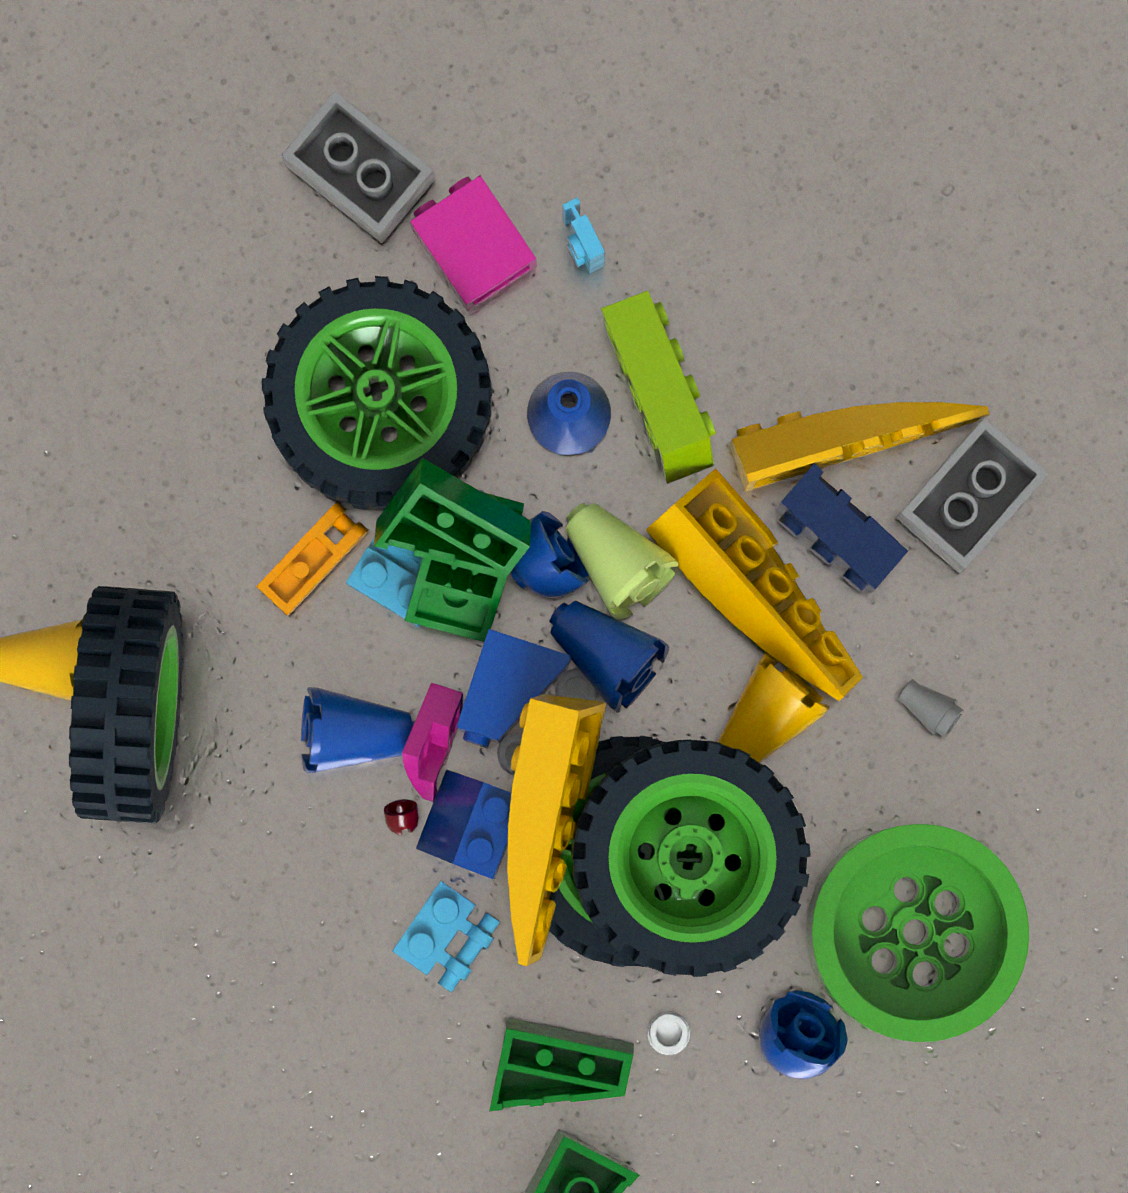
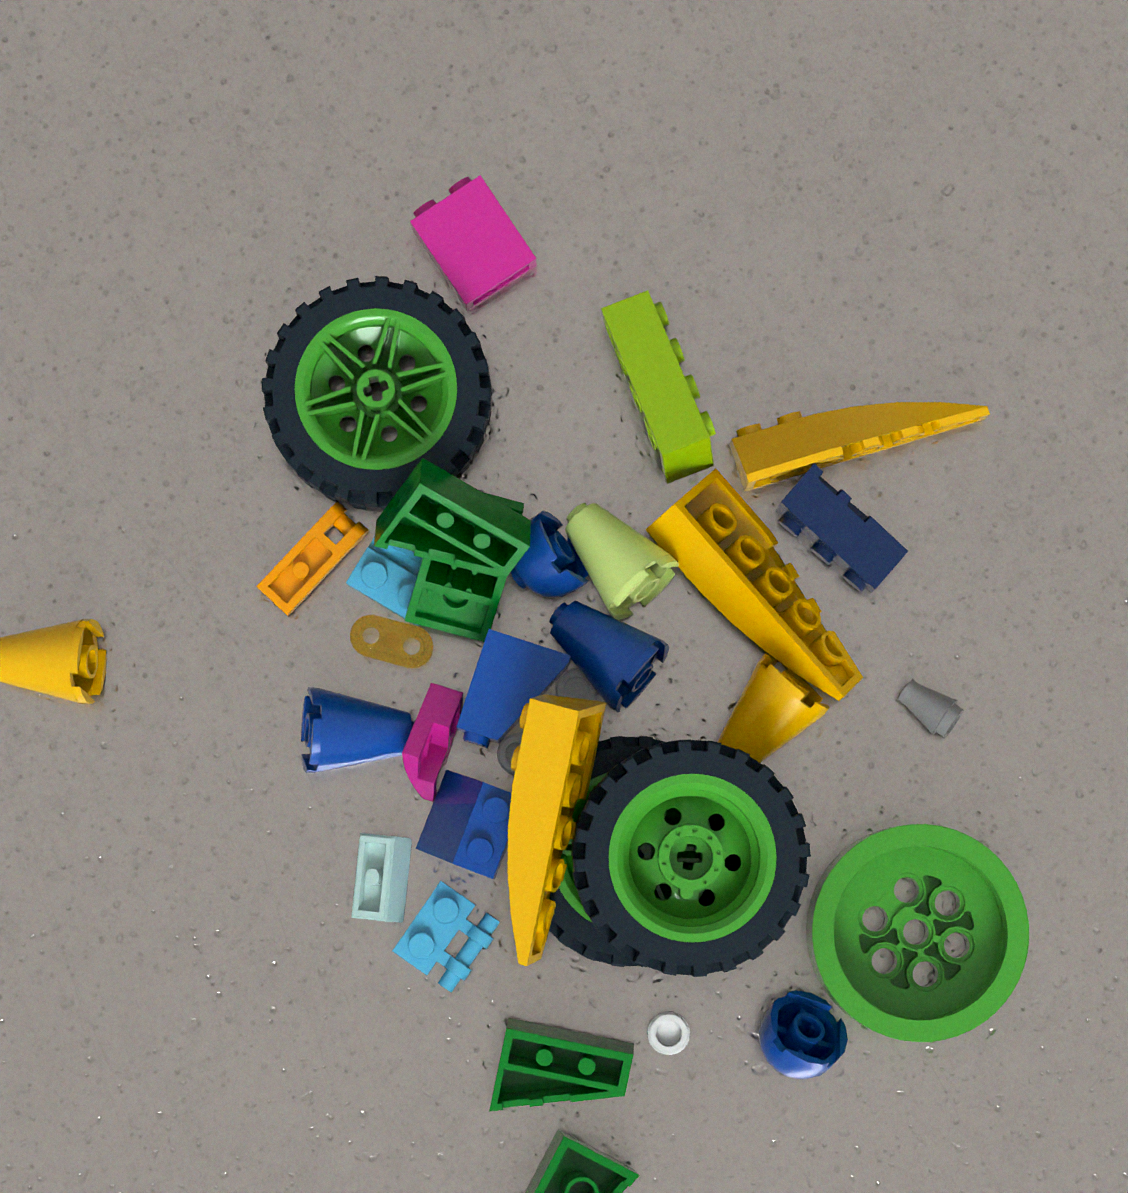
black wheel [69,586,183,824] -> none
light grey brick [281,91,435,243] -> none
dark red hinge [384,799,419,835] -> none
blue cone [527,372,611,455] -> none
medium azure plate [562,197,605,274] -> none
light grey brick [896,418,1049,574] -> none
none -> clear yellow plate [350,615,434,669]
none -> light aqua slope [351,833,412,923]

